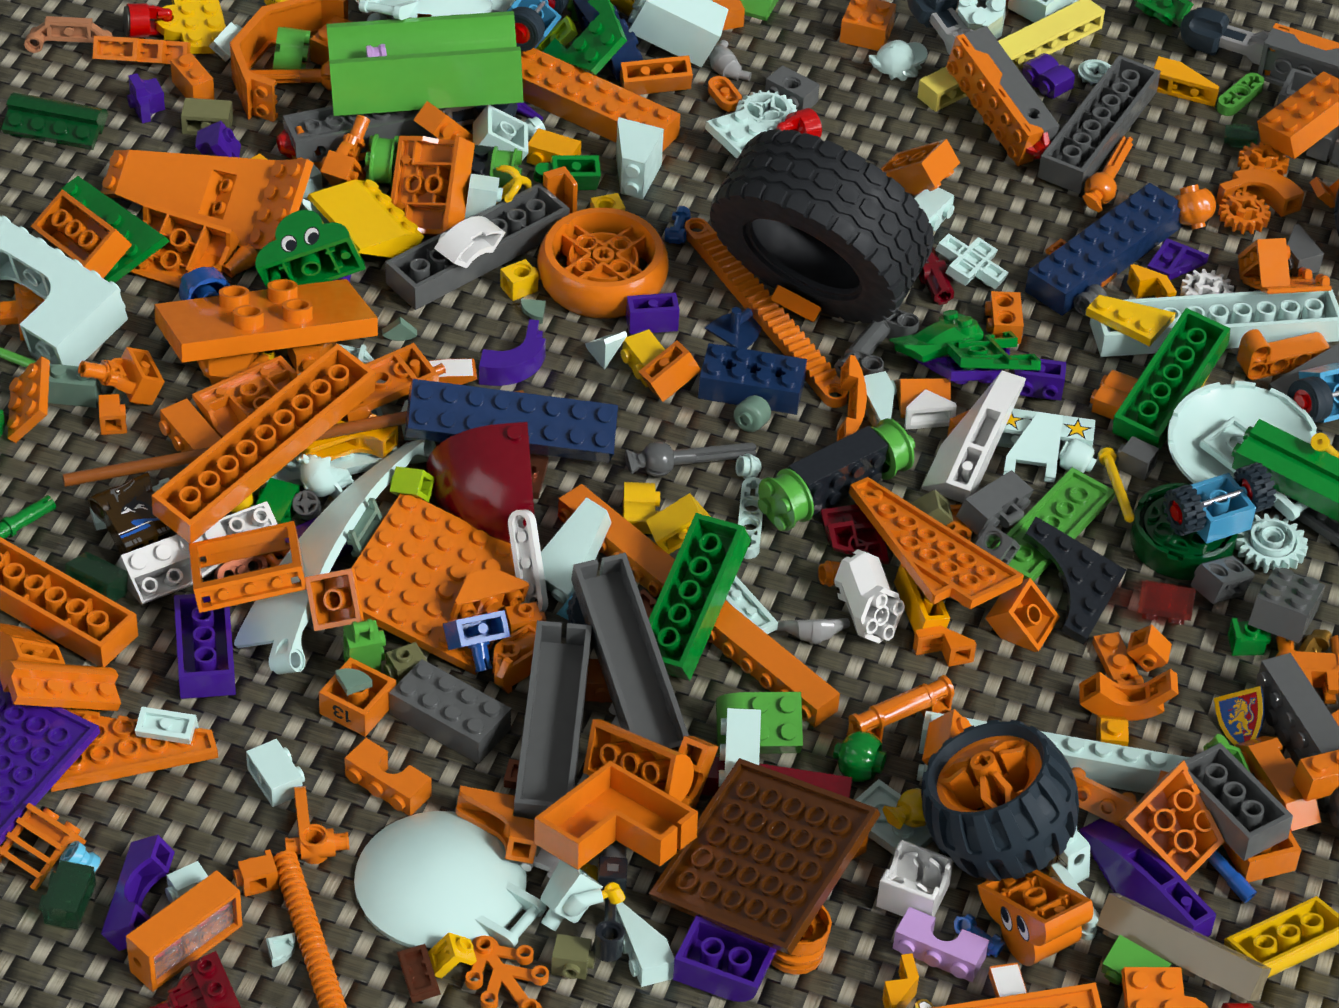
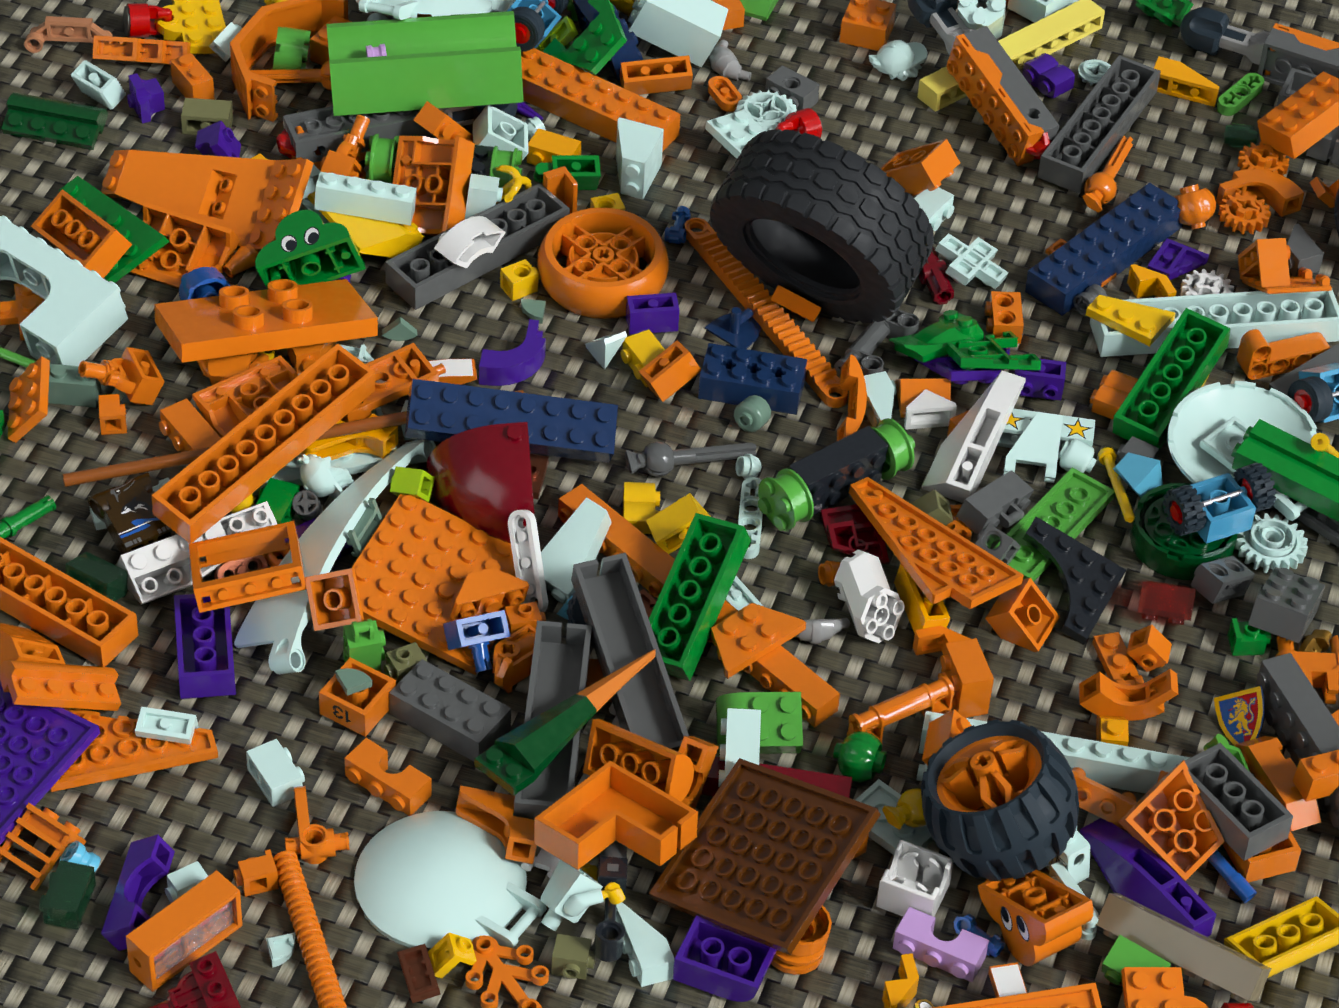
none -> light aqua brick [71,60,126,110]
none -> light aqua brick [314,172,417,226]
none -> dark green plate [474,649,656,796]
none -> orange wing [711,603,806,679]
none -> orange brick [938,638,994,718]
none -> medium azure slope [1113,452,1163,498]

